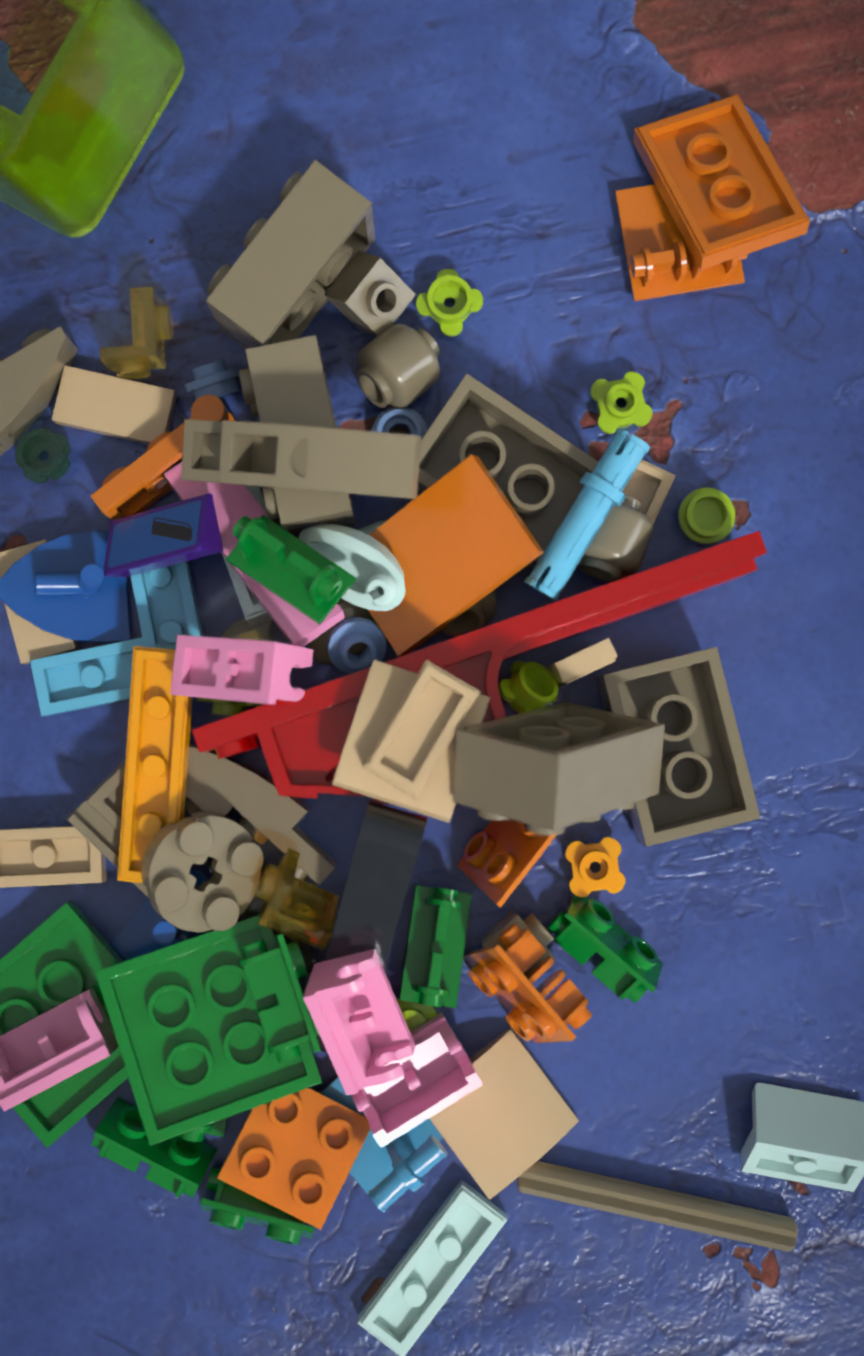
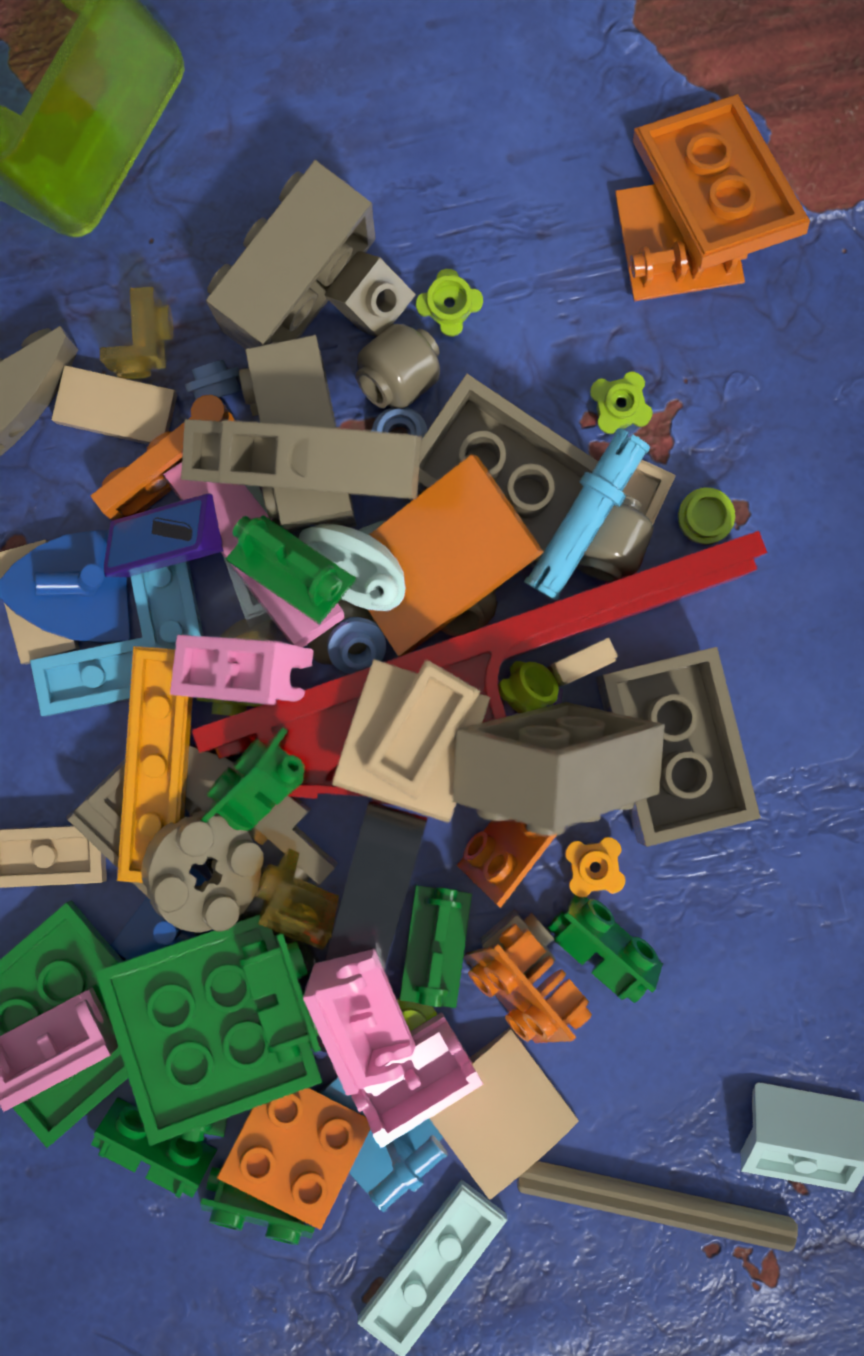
clear green plate [15,428,71,484] -> none
none -> green hinge [200,727,304,831]

